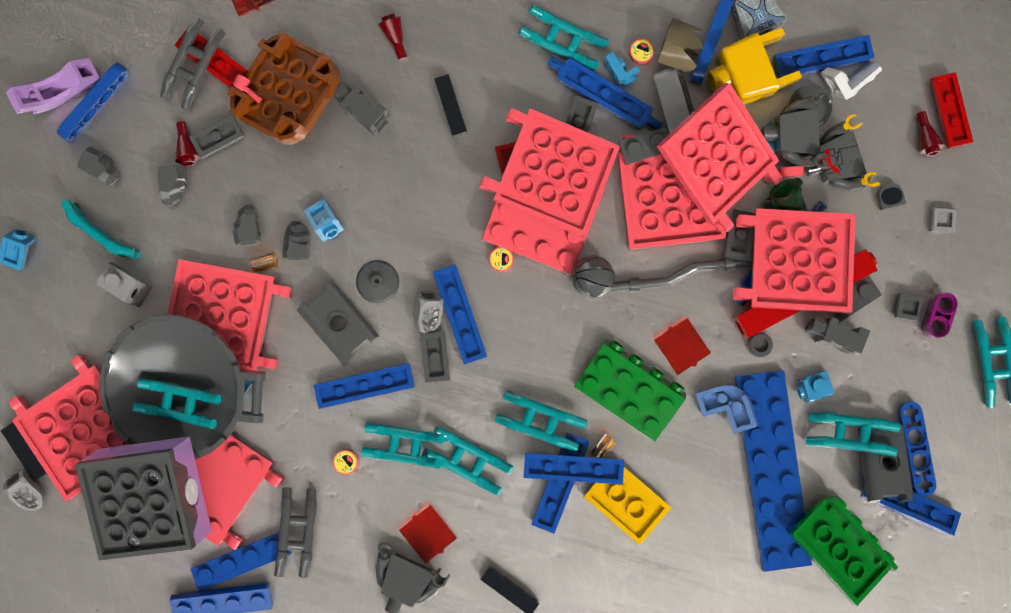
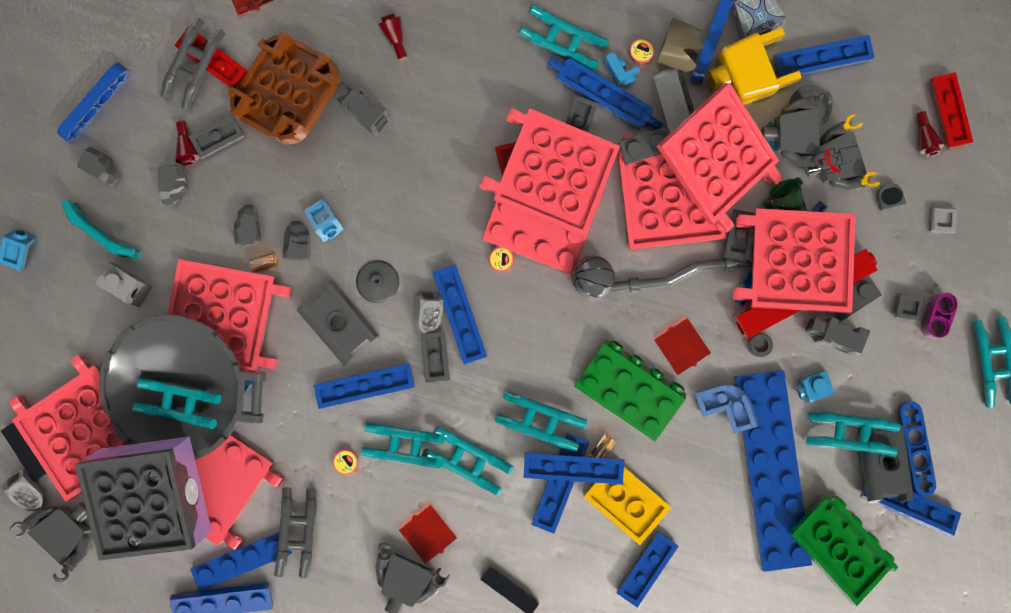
lavender arch [6,58,100,115] -> none
coral hand [233,74,262,103] -> none
black piece [434,74,467,138] -> none
coral tile [779,166,804,177] -> none
white bracket [821,61,882,100] -> none
none -> dark grey torso [10,503,91,582]
none -> blue plate [616,531,679,608]

